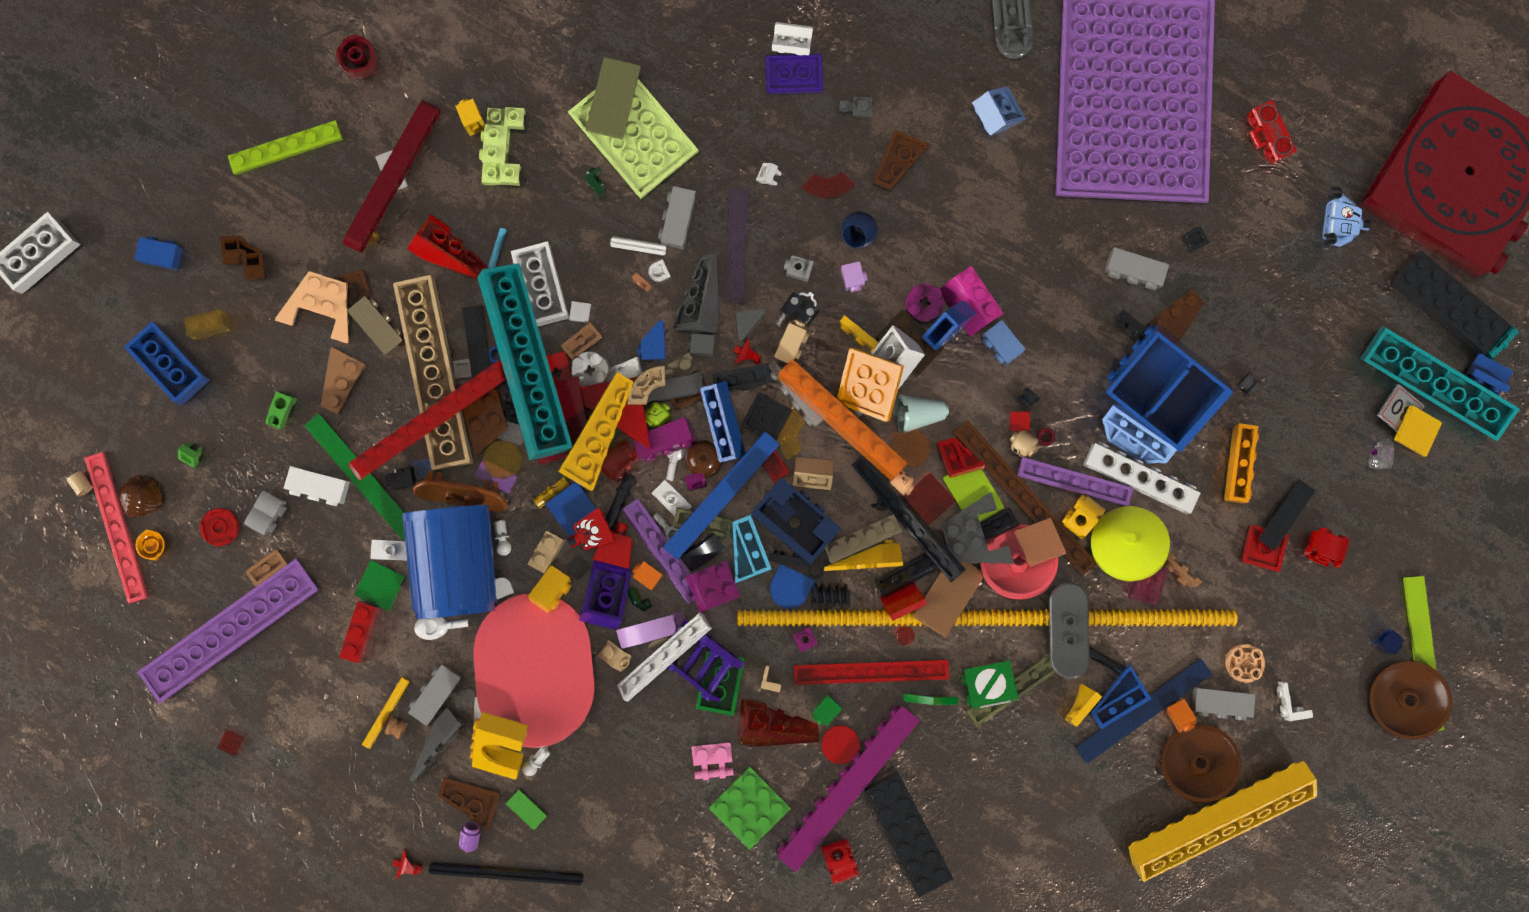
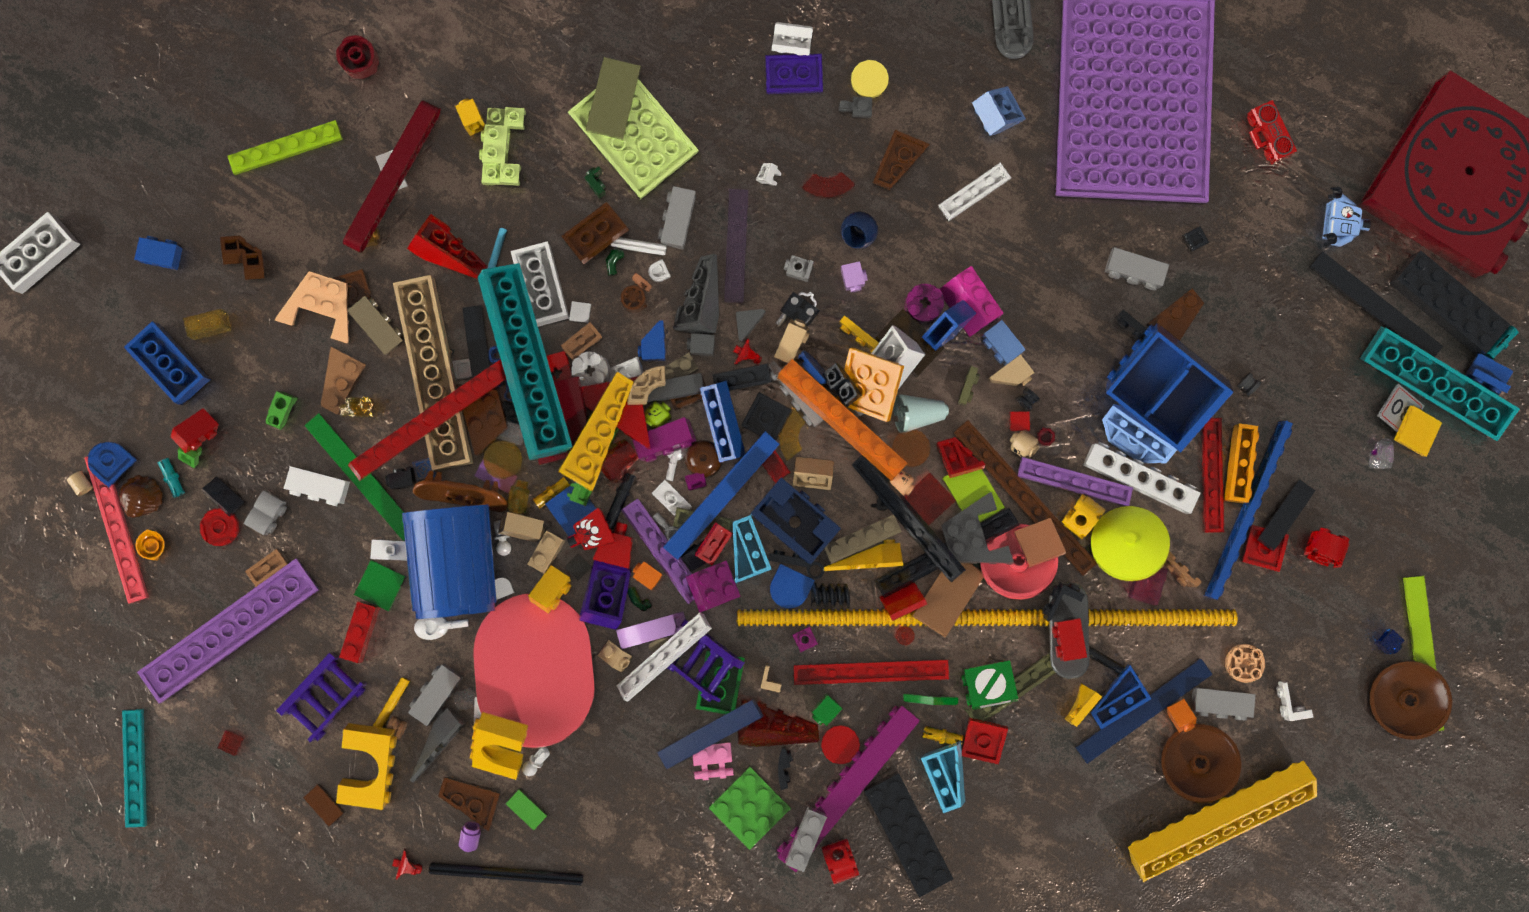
none -> blue tile [88,442,137,488]
none -> teal tile [122,709,147,828]
none -> teal pin [157,458,185,498]
none -> red brick [170,408,219,453]
none -> black plate [202,476,244,517]
none -> dark purple fence [276,652,367,742]
none -> reddish brown tile [303,784,345,827]
none -> yellow arch [336,723,397,810]
none -> clear yellow hips [339,397,375,418]
none -> tan brick [498,512,545,542]
none -> clear yellow hips [507,480,530,514]
none -> reddish brown plate [561,202,629,265]
none -> bright green tile [567,483,592,506]
none -> dark green arm [606,248,624,276]
none -> reddish brown piece [621,285,647,313]
none -> dark blue tile [657,699,763,769]
none -> red plate [695,522,733,566]
none -> black slope [778,747,793,790]
none -> light grey brick [785,806,827,872]
none -> blue tile [798,351,827,385]
none -> black slope [823,363,862,407]
none -> light yellow tile [851,60,889,98]
none -> medium azure wedge [921,741,965,813]
none -> yellow pin [923,726,963,745]
none -> white tile [938,162,1011,221]
none -> olive plate [957,366,980,406]
none -> red plate [961,718,1008,765]
none -> tan slope [988,355,1034,386]
none -> black bracket [1043,582,1084,622]
none -> red brick [1052,618,1087,661]
none -> red tile [1201,418,1224,533]
none -> blue plate [1204,421,1293,600]
none -> black tile [1310,251,1443,357]

